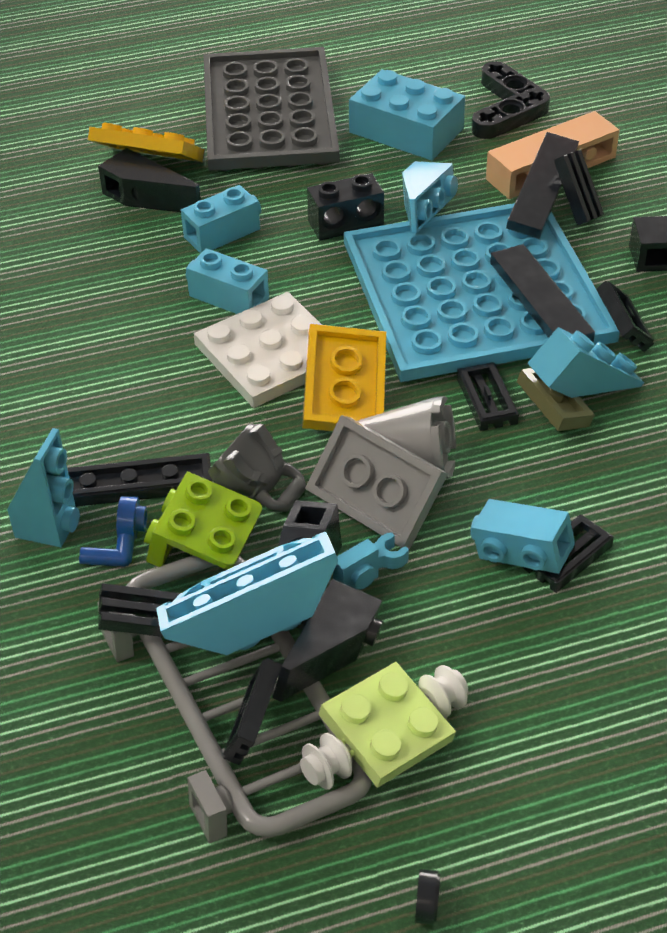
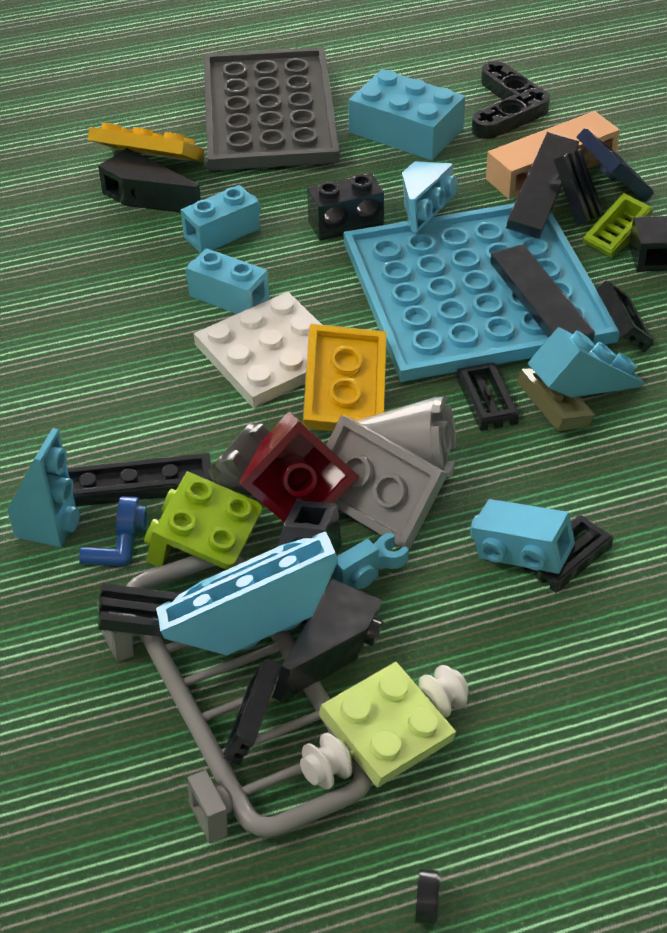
none -> dark red slope [239,412,359,523]
none -> dark blue plate [576,128,654,202]
none -> lime slope [583,193,653,258]

